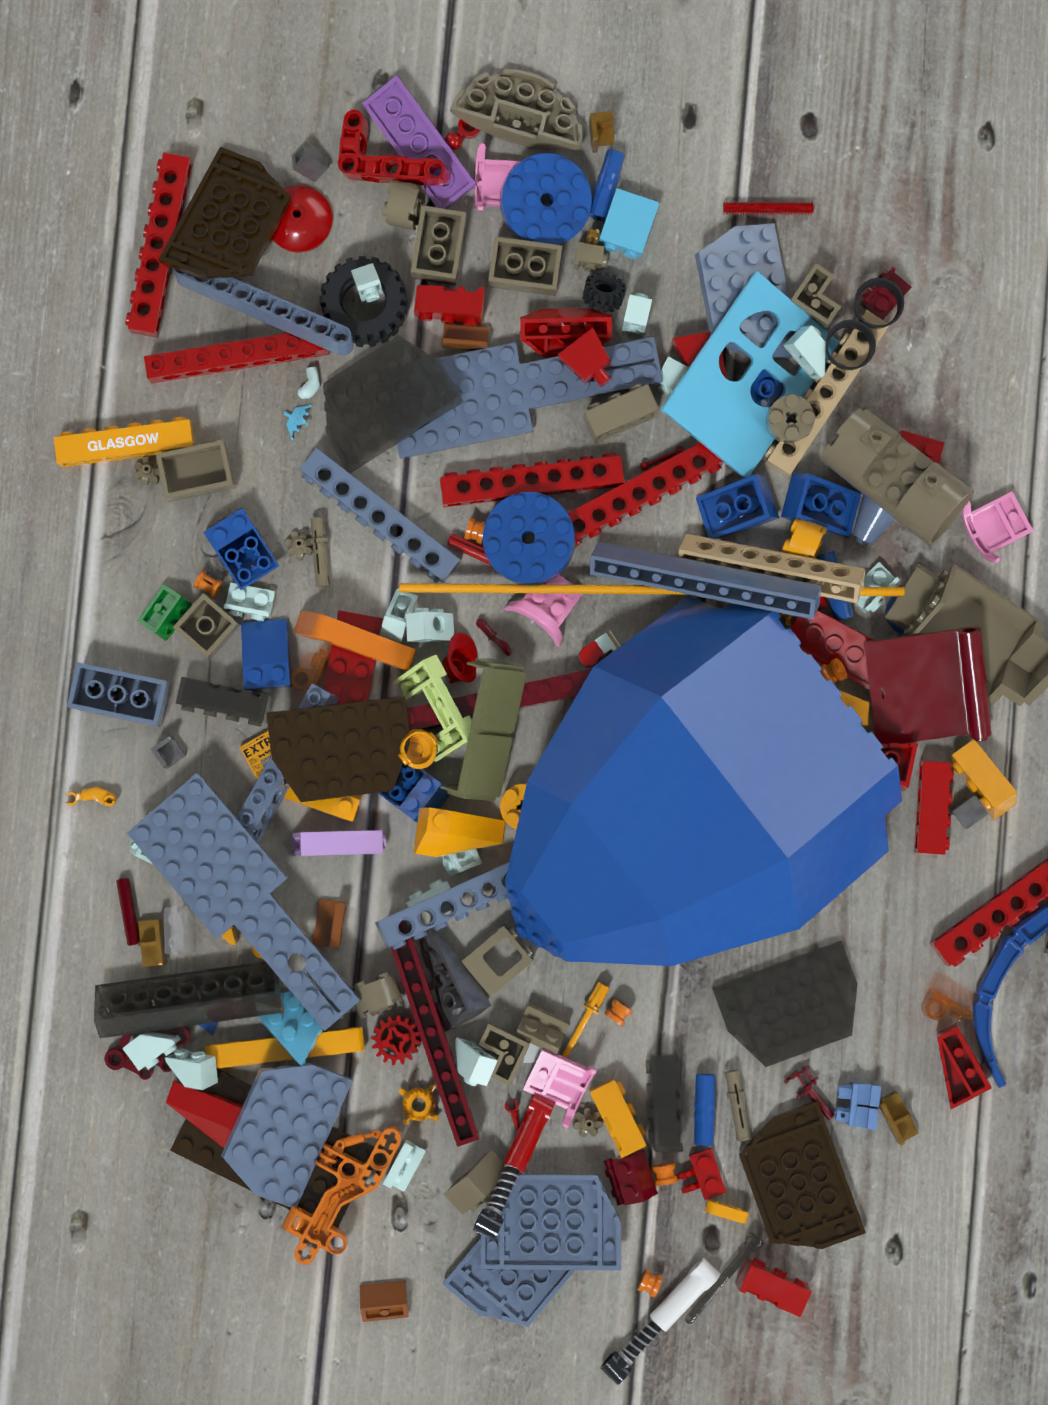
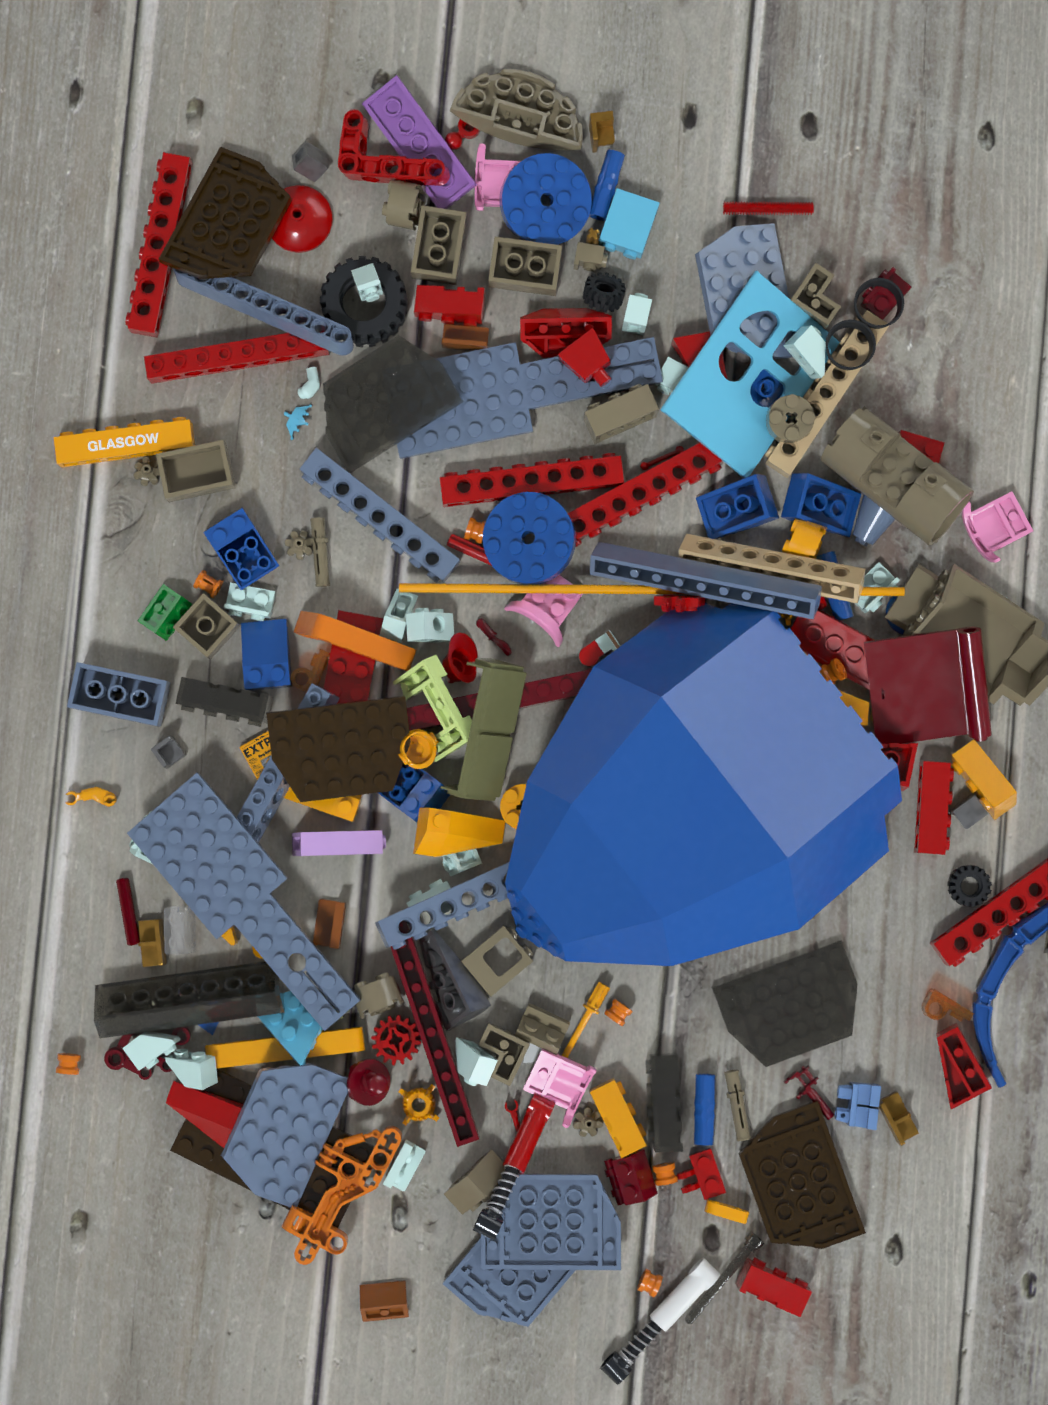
none -> orange wheel [56,1053,81,1075]
none -> dark red plate [347,1059,390,1106]
none -> red hinge [654,594,705,612]
none -> black tyre [947,865,992,907]

